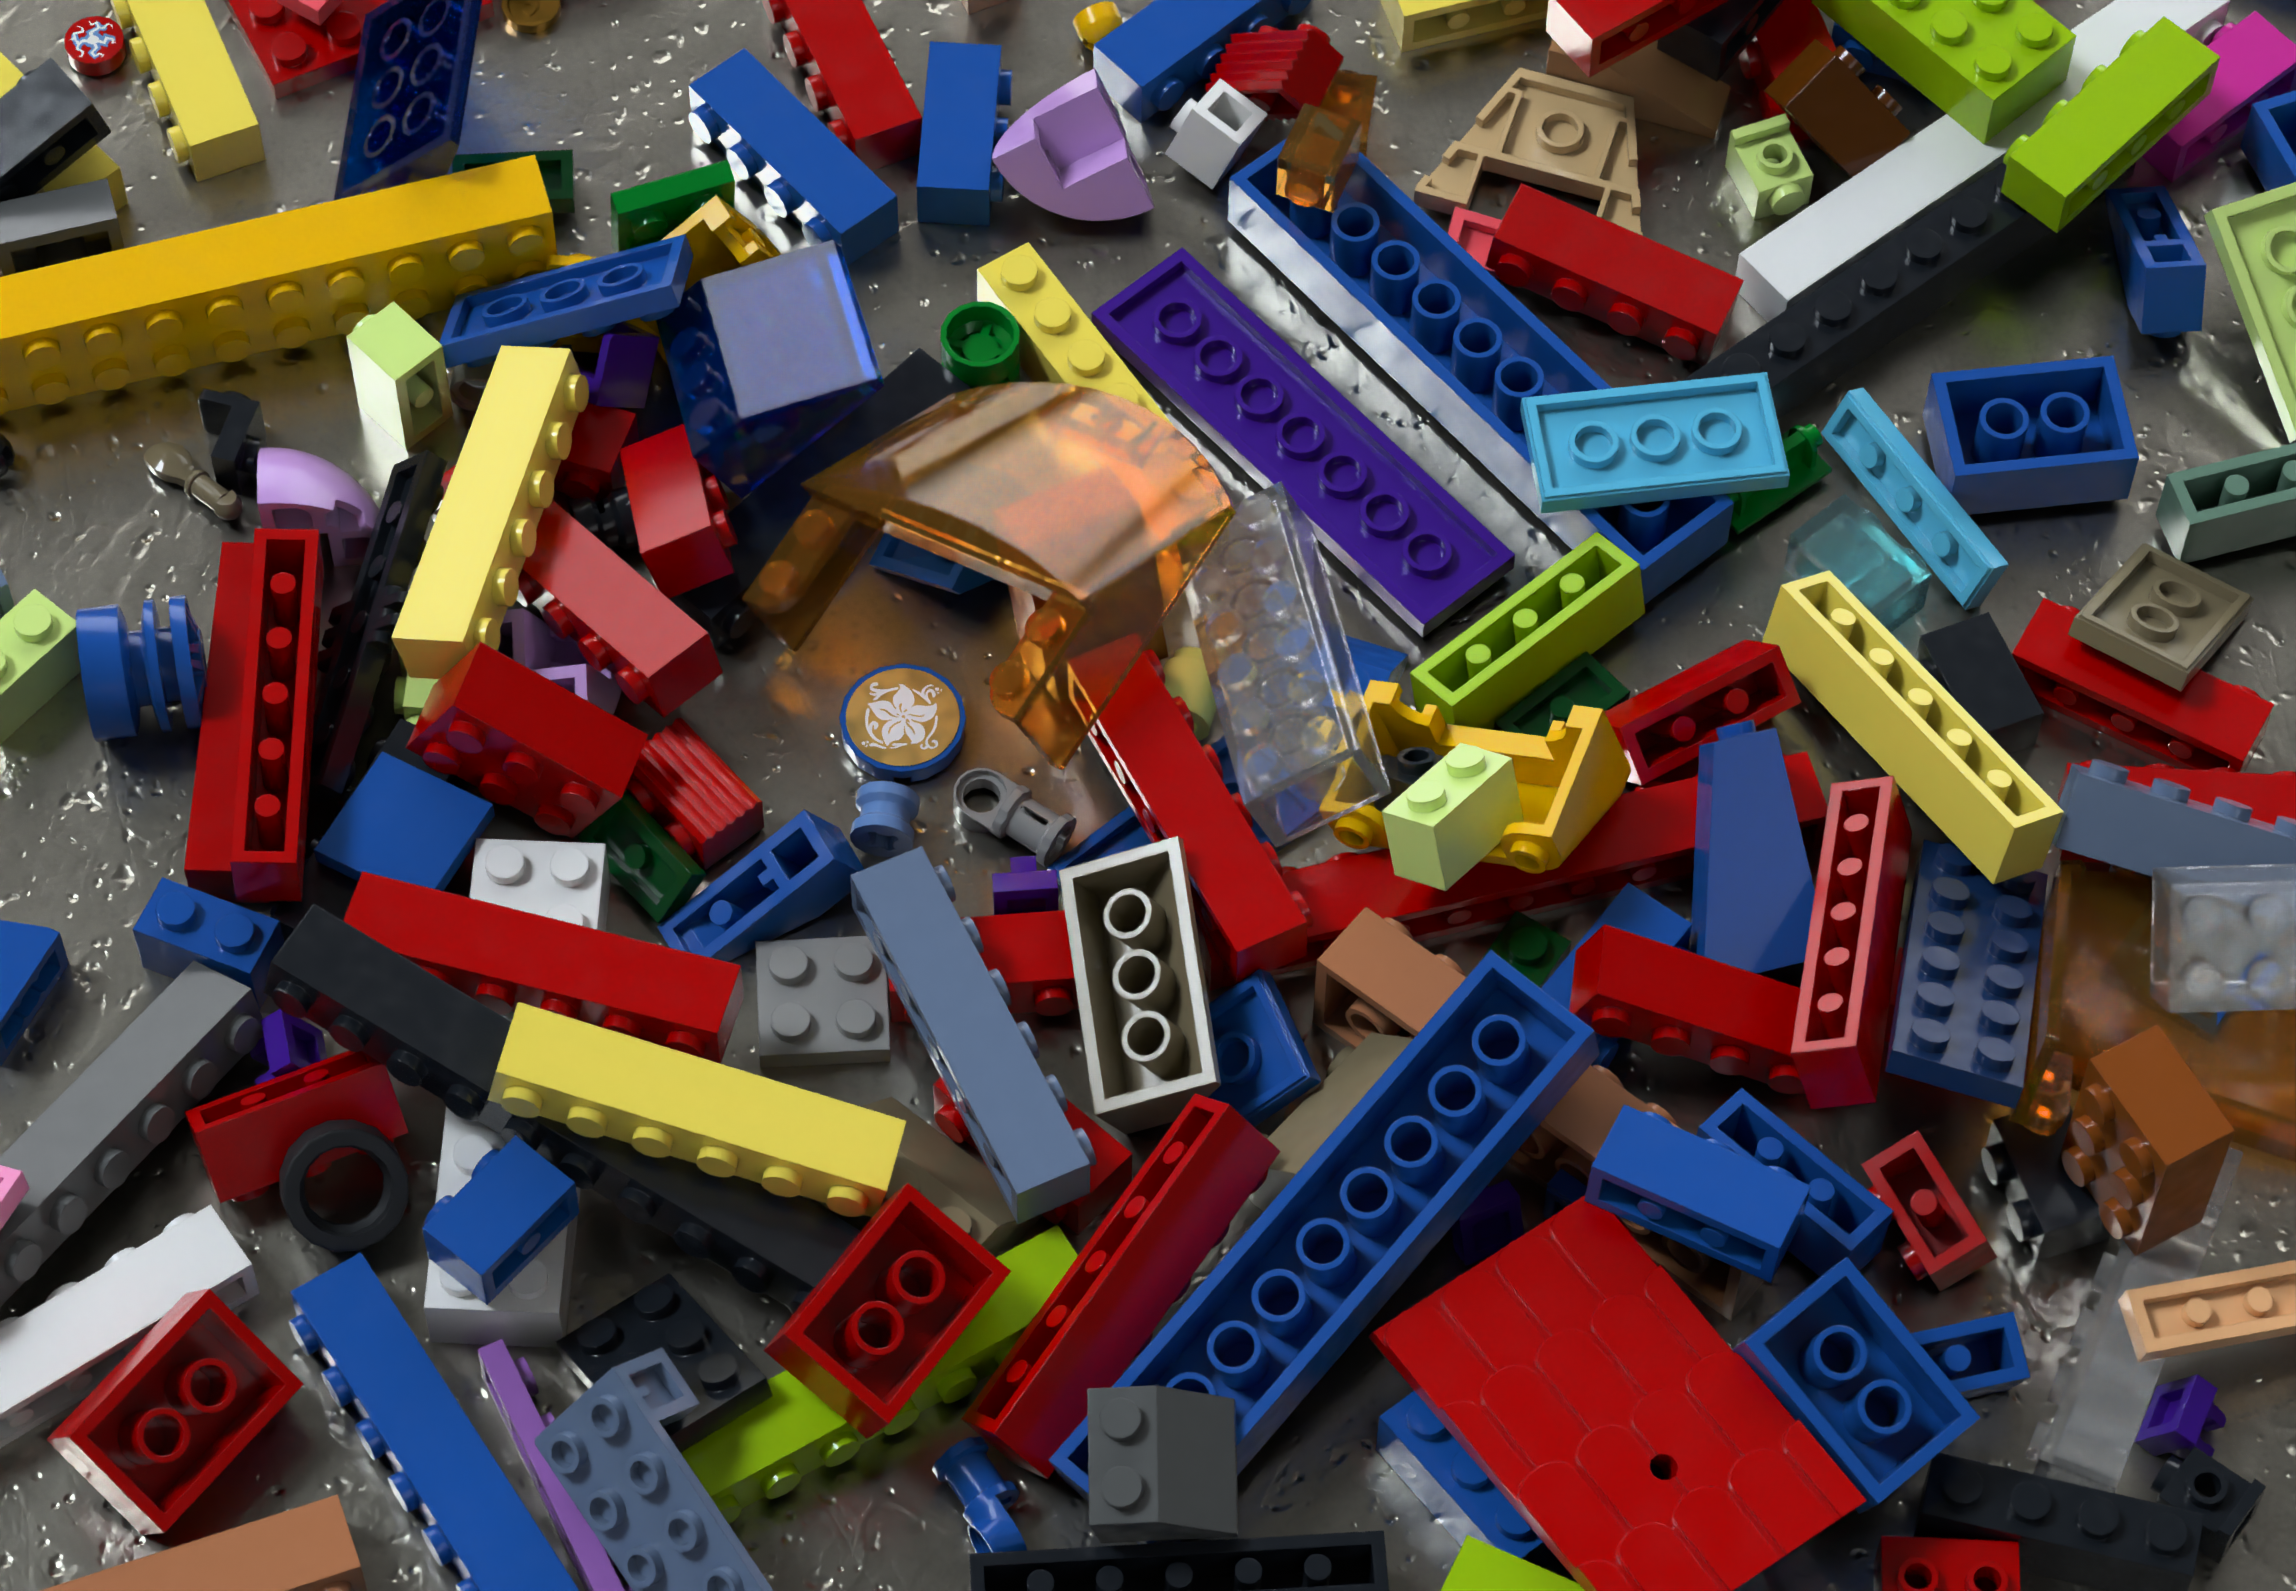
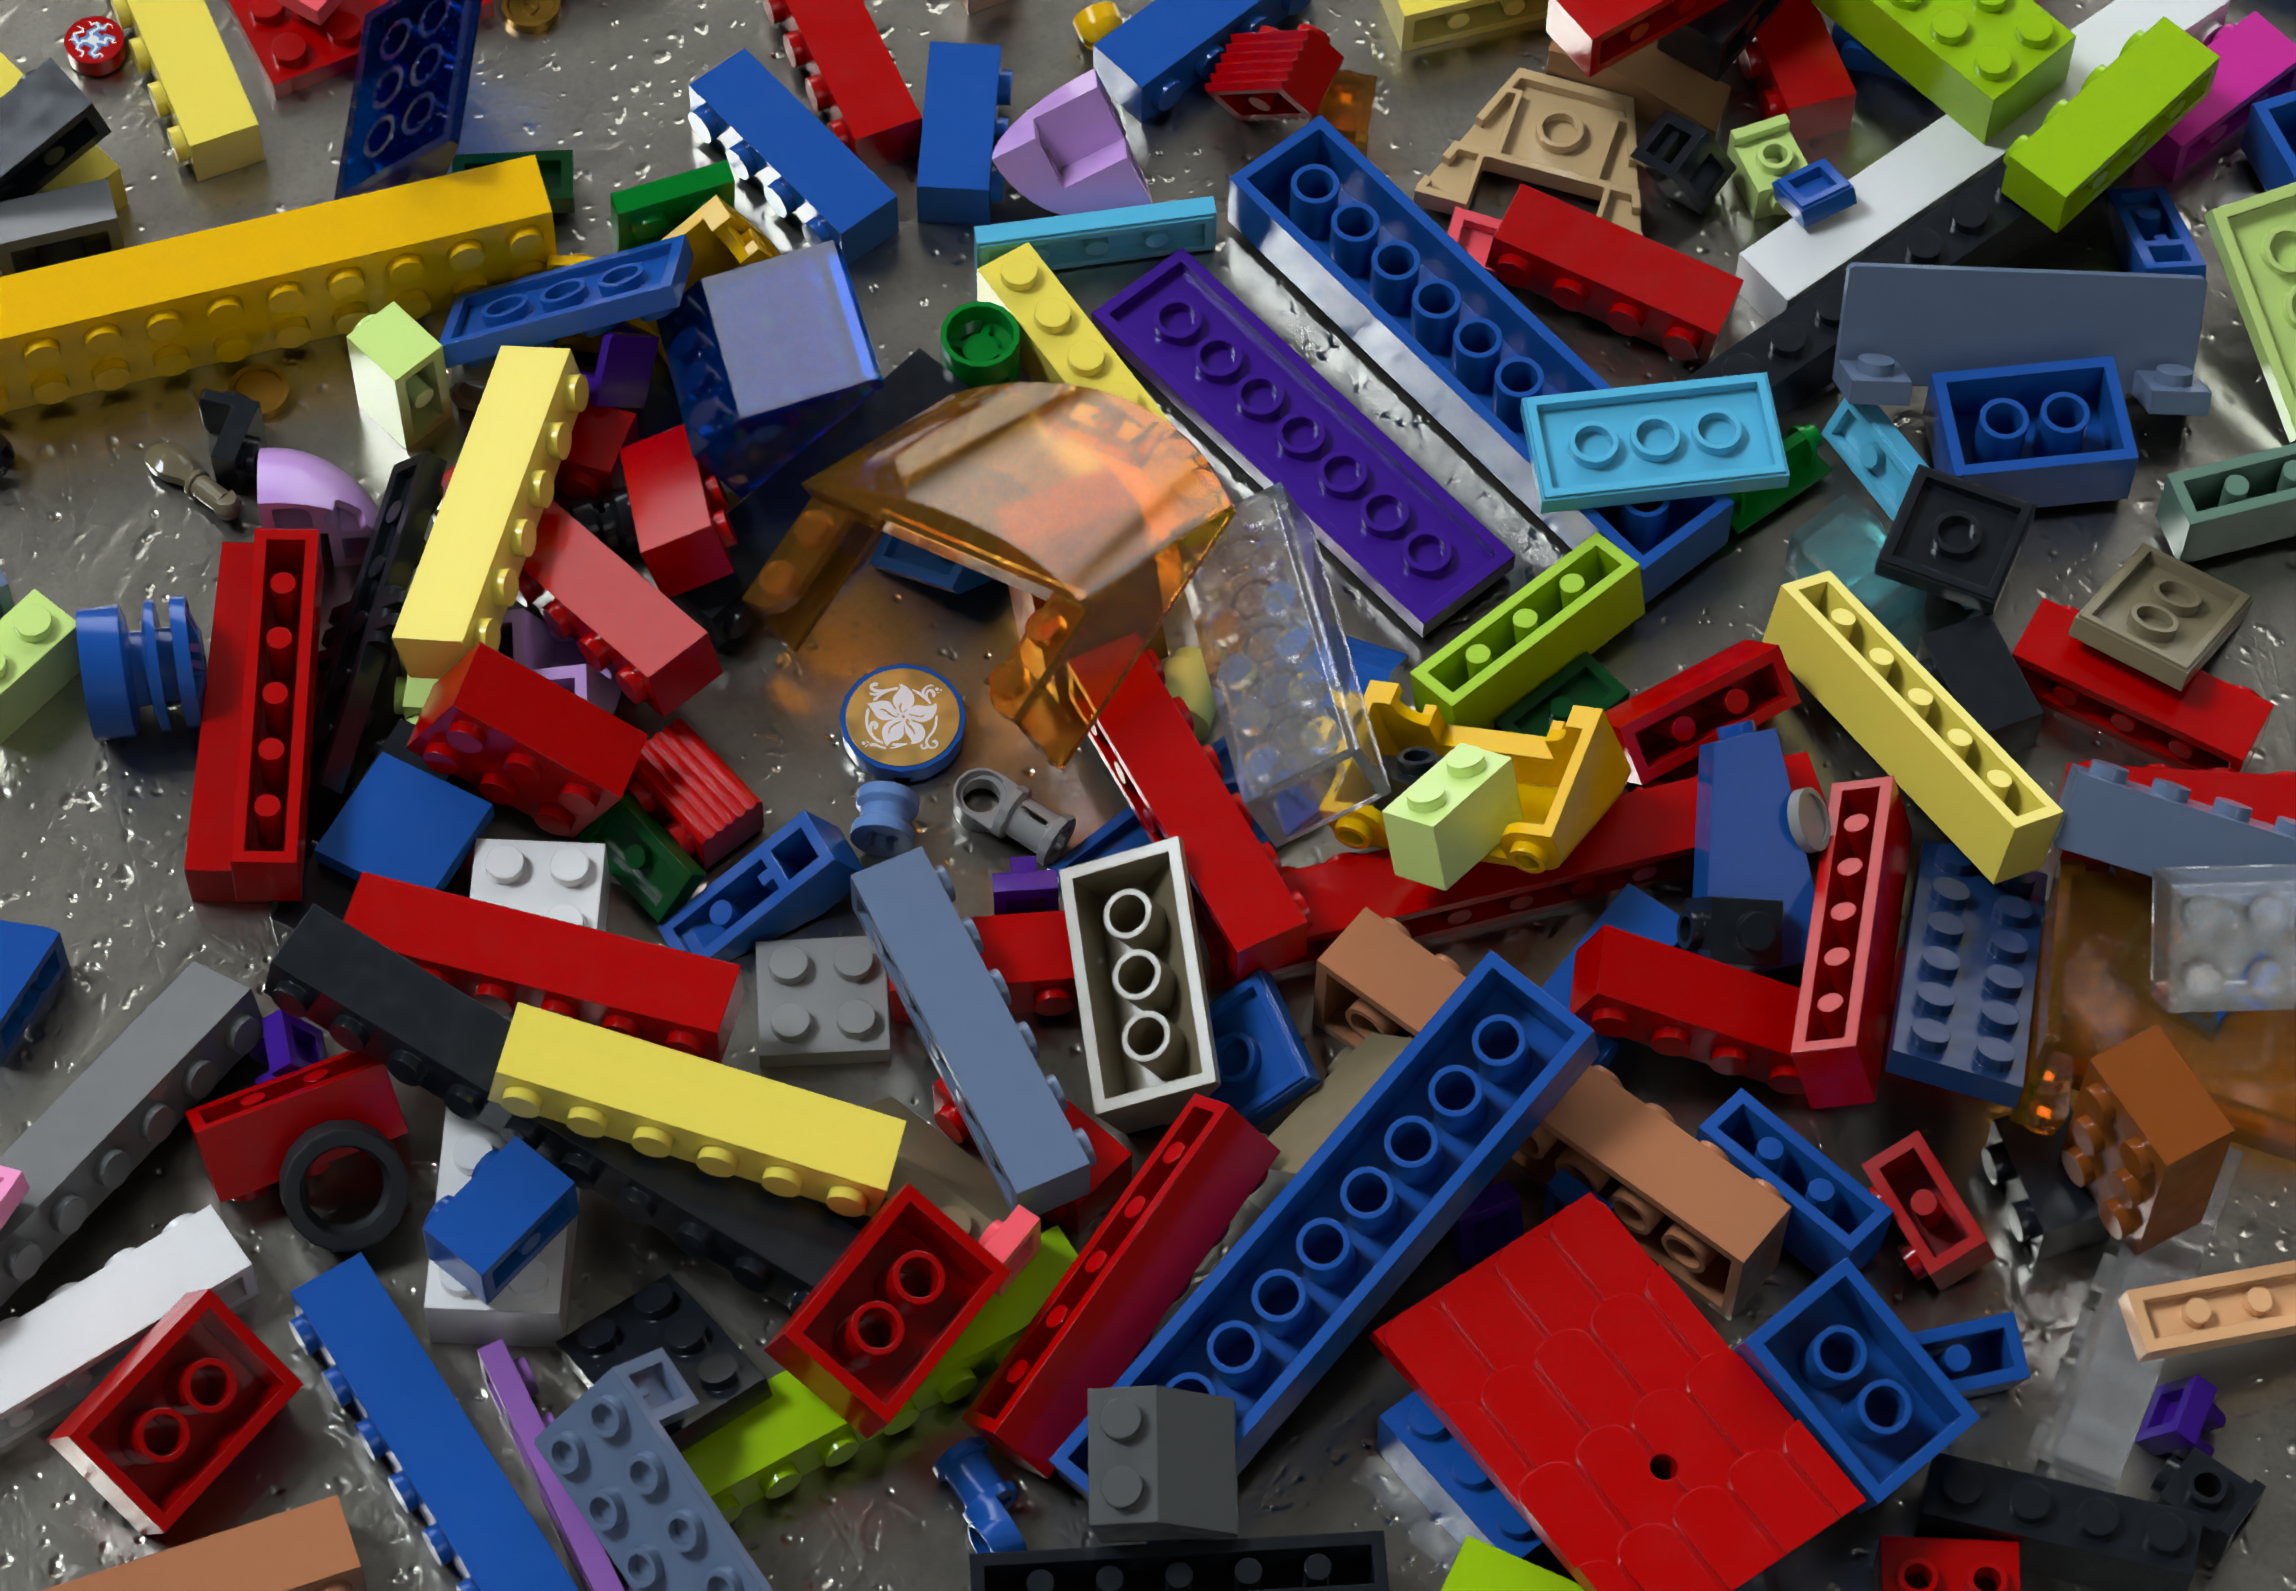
blue brick [133,877,285,1010] -> none
white brick [1165,78,1268,190] -> none
clear orange brick [1276,103,1361,213] -> none
dark green plate [1482,910,1572,988] -> none
blue brick [1584,1104,1811,1283] -> none
reddish brown brick [1764,39,1911,178] -> none
none -> pearl gold piece [228,364,291,421]
none -> medium azure tile [974,196,1217,273]
none -> coral plate [978,1204,1041,1297]
none -> black brick [1630,109,1737,215]
none -> black bracket [1677,896,1783,967]
none -> blue tile [1772,158,1857,228]
none -> light grey piece [1787,787,1831,853]
none -> sand blue bracket [1832,262,2212,416]
none -> black tile [1874,464,2037,615]

